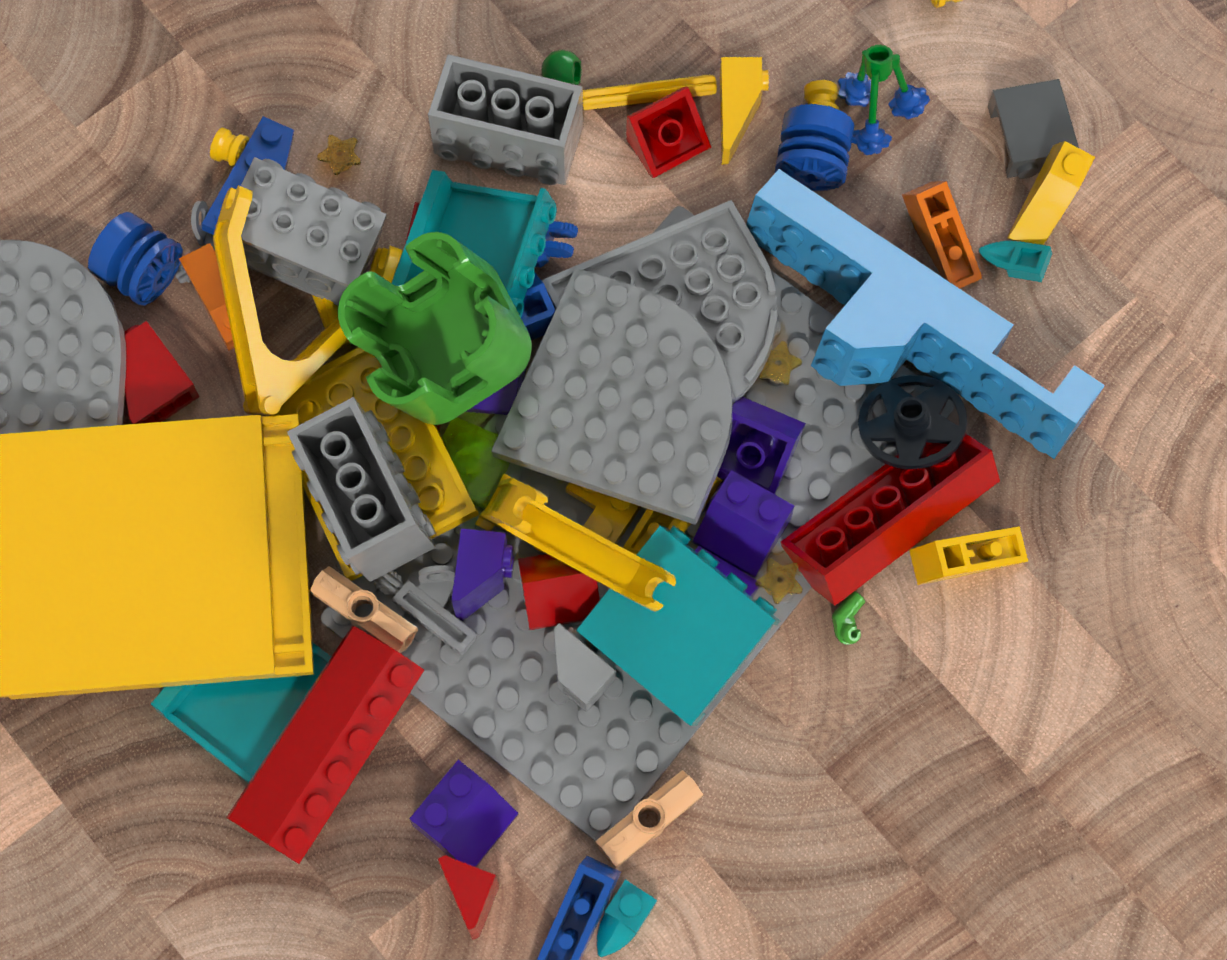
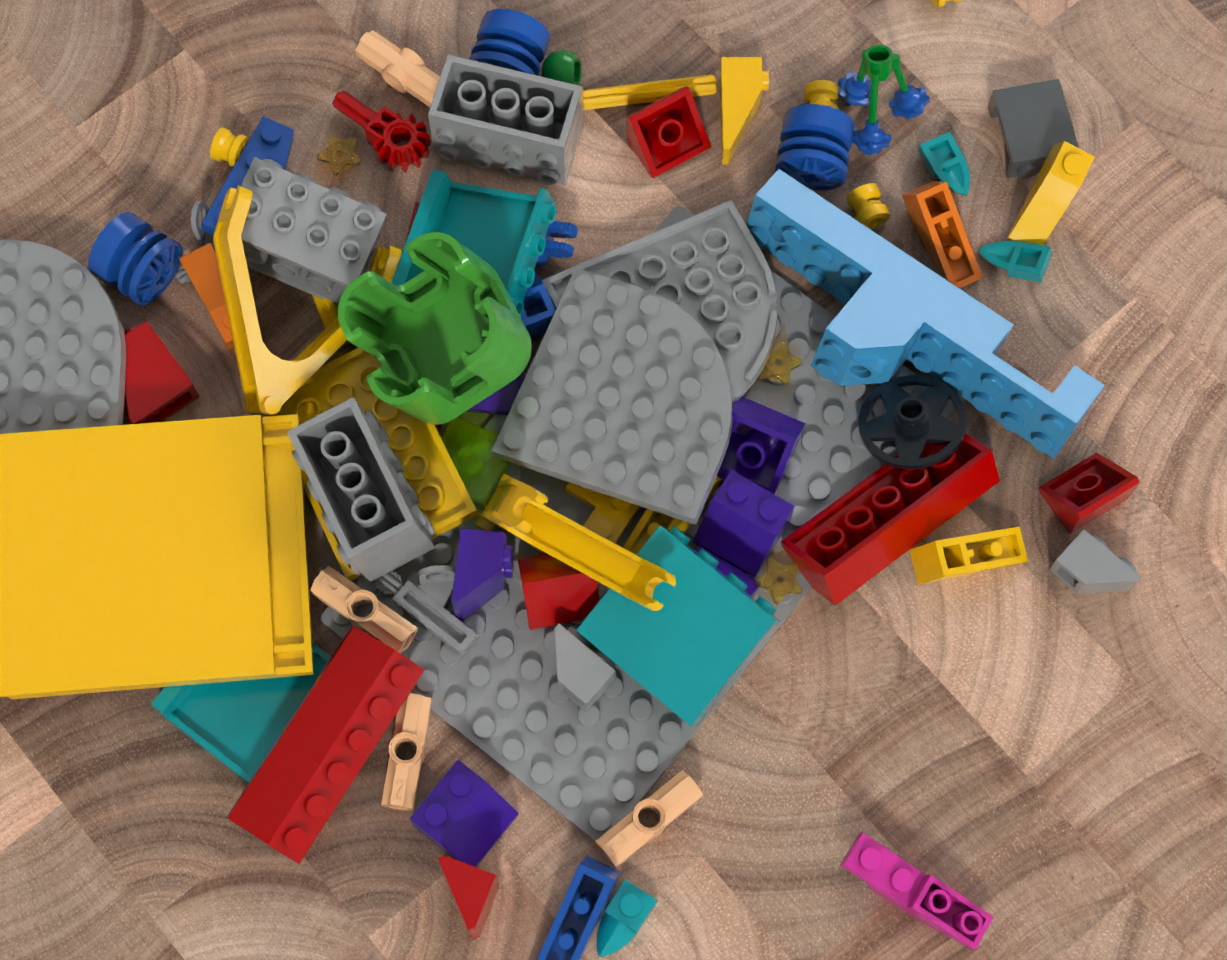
bright green arm [832,591,866,645] -> none
none -> red gear [332,91,431,173]
none -> light nougat piece [355,30,440,107]
none -> light nougat piece [381,693,432,811]
none -> blue wheel [469,9,550,76]
none -> dark pink slope [840,833,994,950]
none -> yellow wheel [846,183,891,230]
none -> teal plate [918,132,970,196]
none -> red slope [1038,452,1139,535]
none -> light grey slope [1049,529,1141,594]

